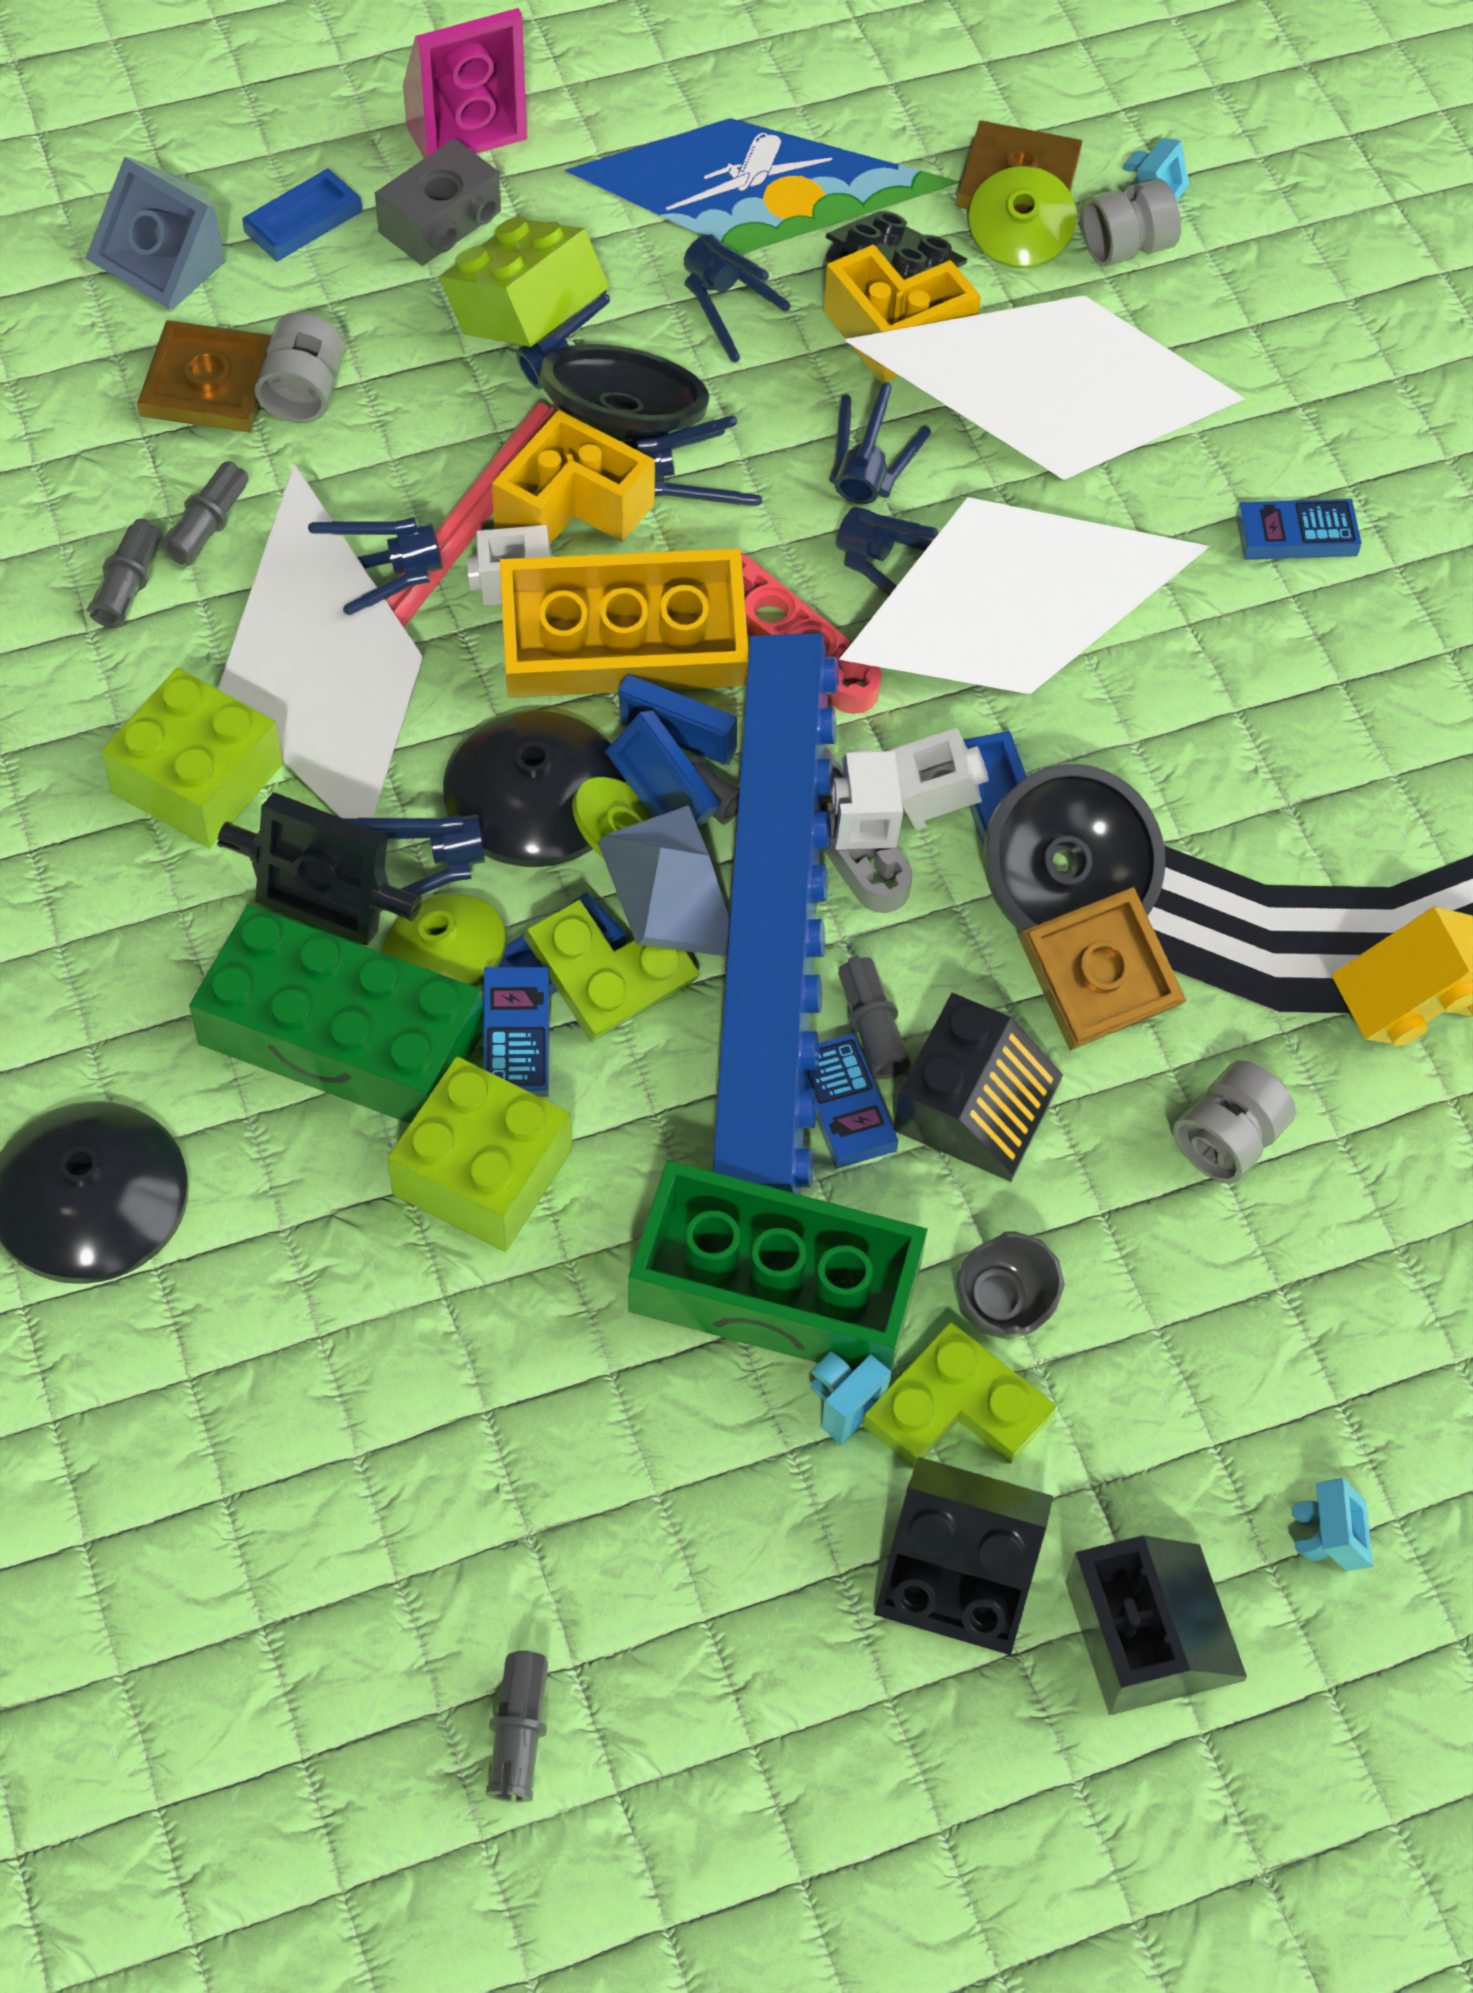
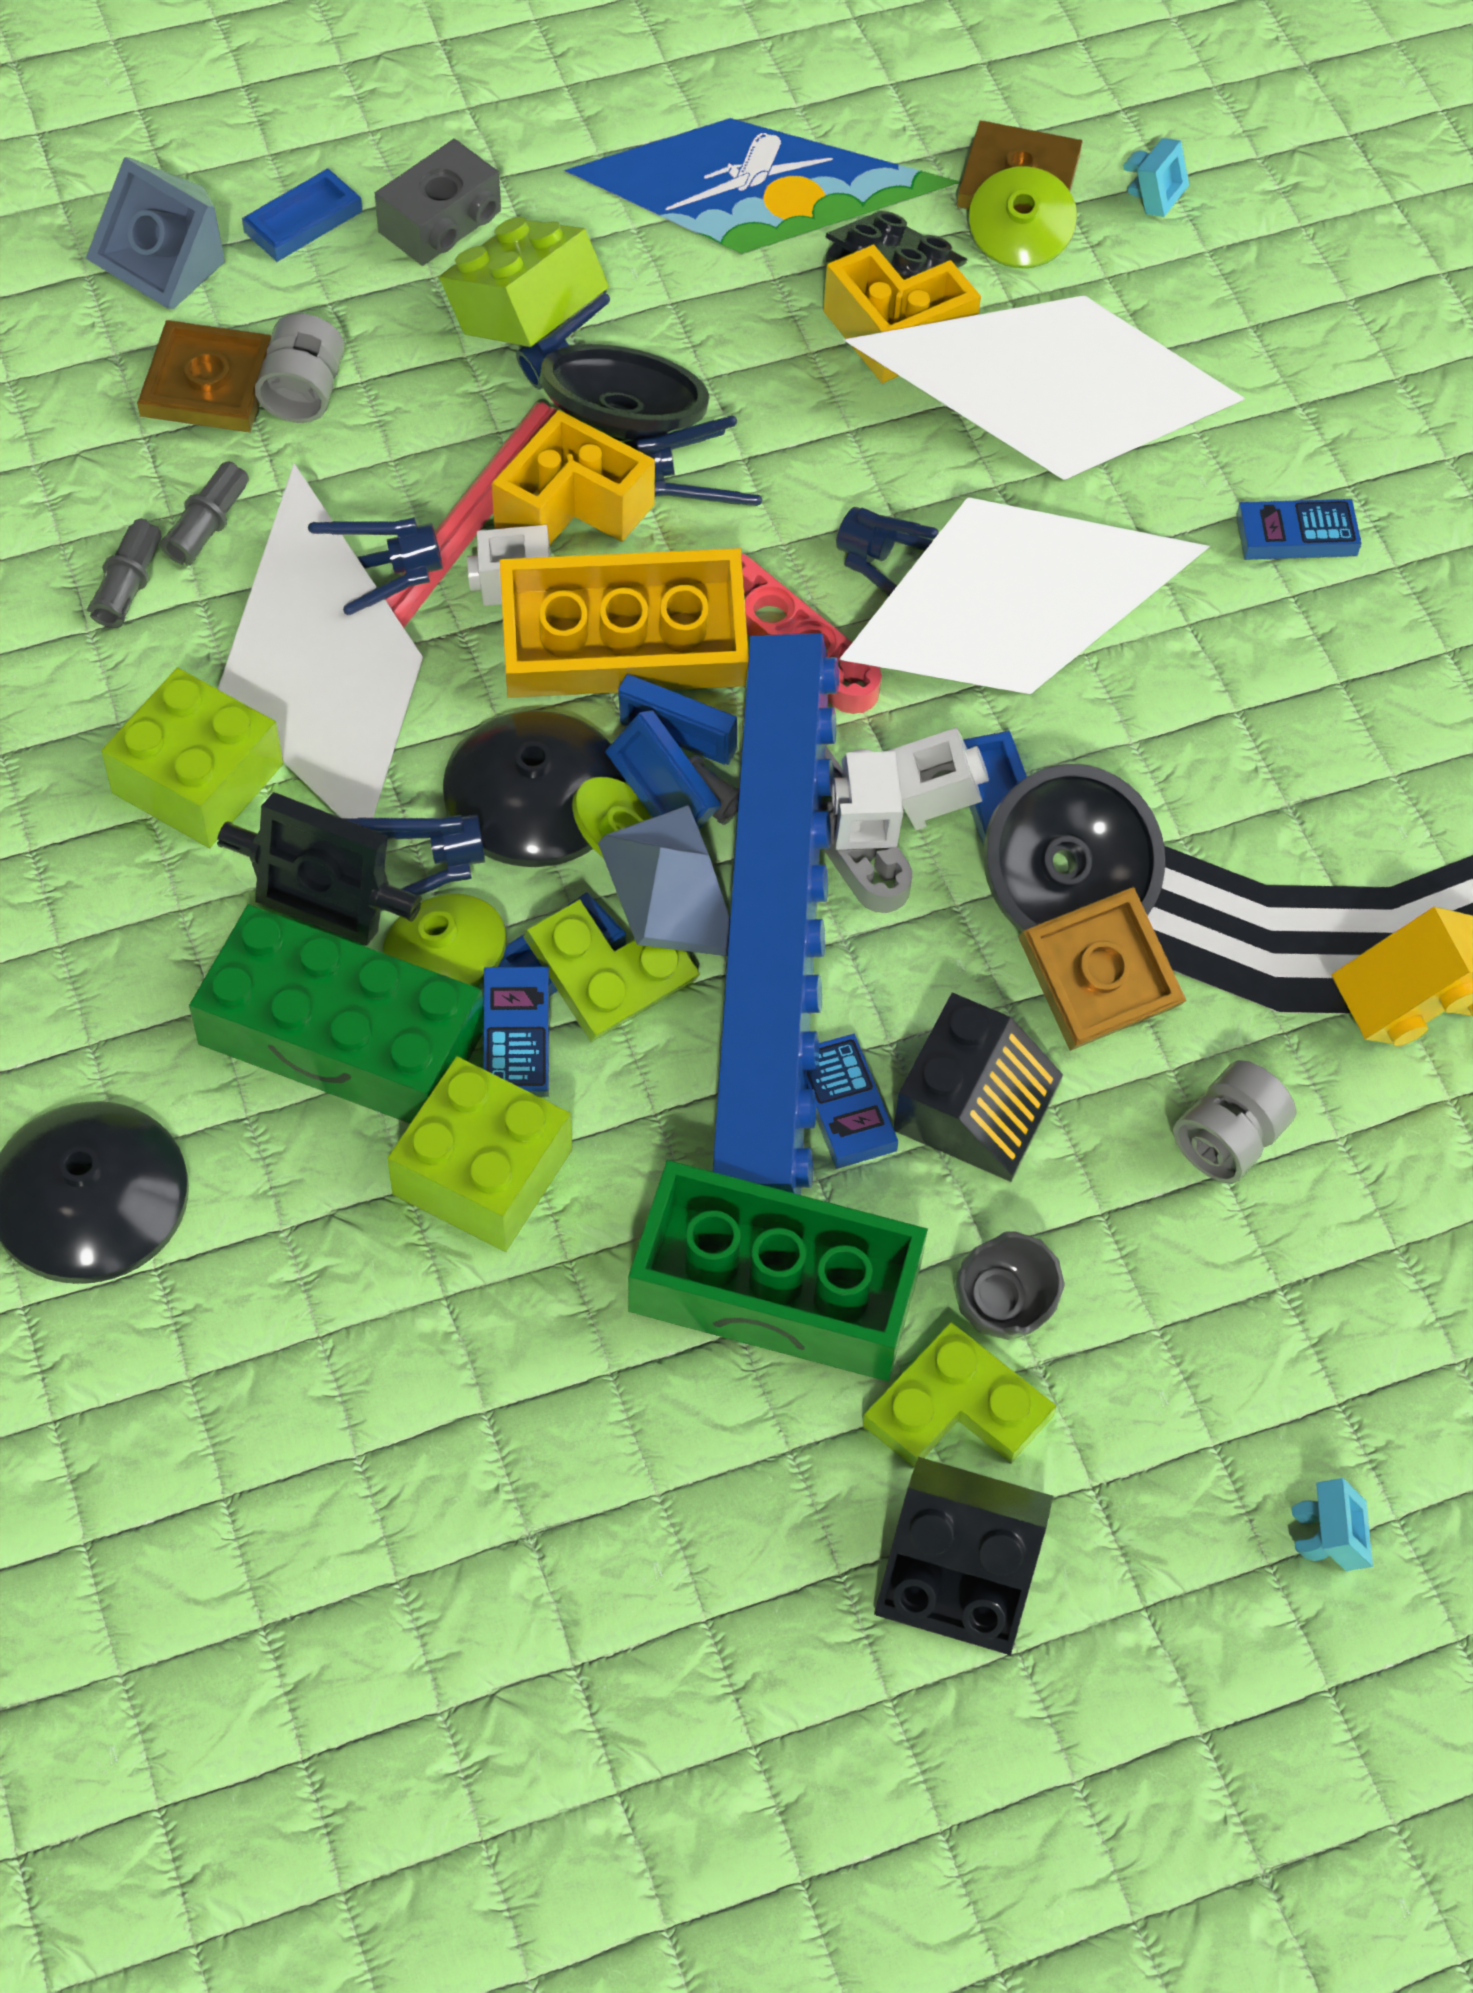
dark pink slope [403,8,527,158] -> none
dark grey axle [485,1650,548,1803] -> none
dark blue plant [683,234,791,363] -> none
medium azure tile [810,1351,891,1445] -> none
dark blue plant [829,382,931,504] -> none
dark grey axle [838,956,911,1079] -> none
black slope [1065,1535,1247,1716] -> none
light grey wheel [1081,178,1181,267] -> none

